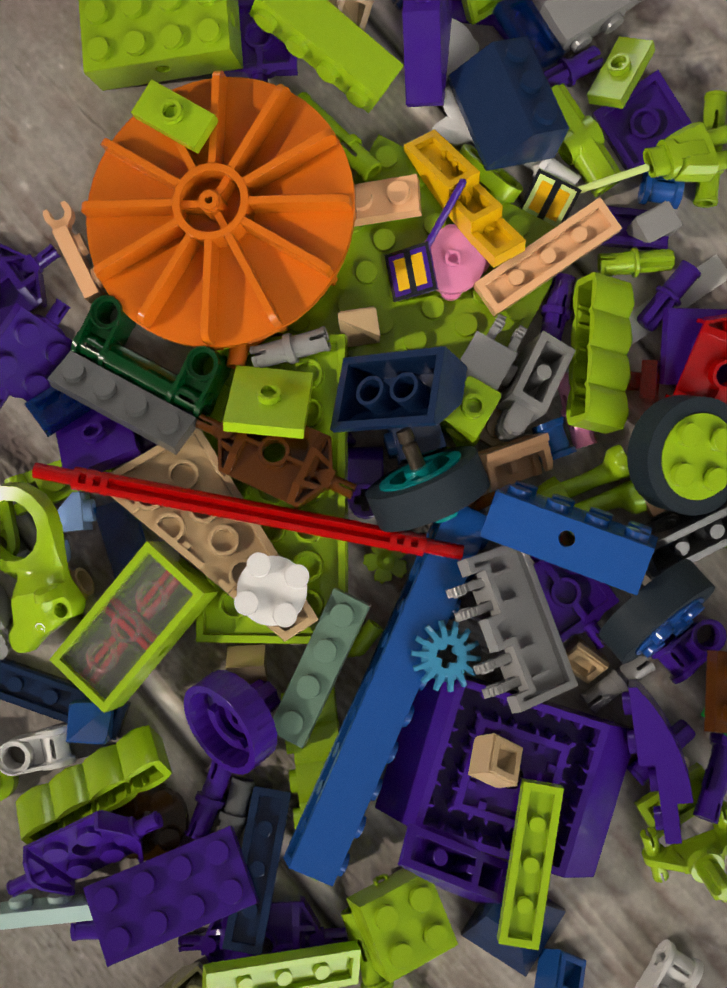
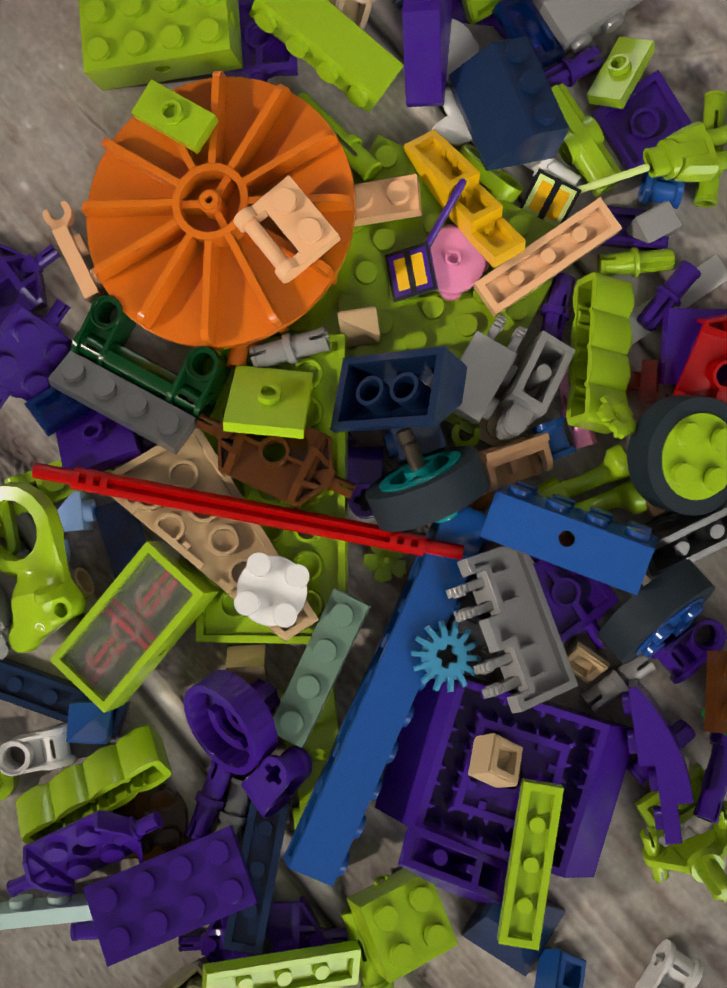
lime arm [347,619,384,658] -> none
lime bracket [440,376,501,446] -> none
none -> light nougat plate [233,175,341,283]
none -> dark purple piece [241,746,312,818]
none -> lime plant [597,394,636,439]

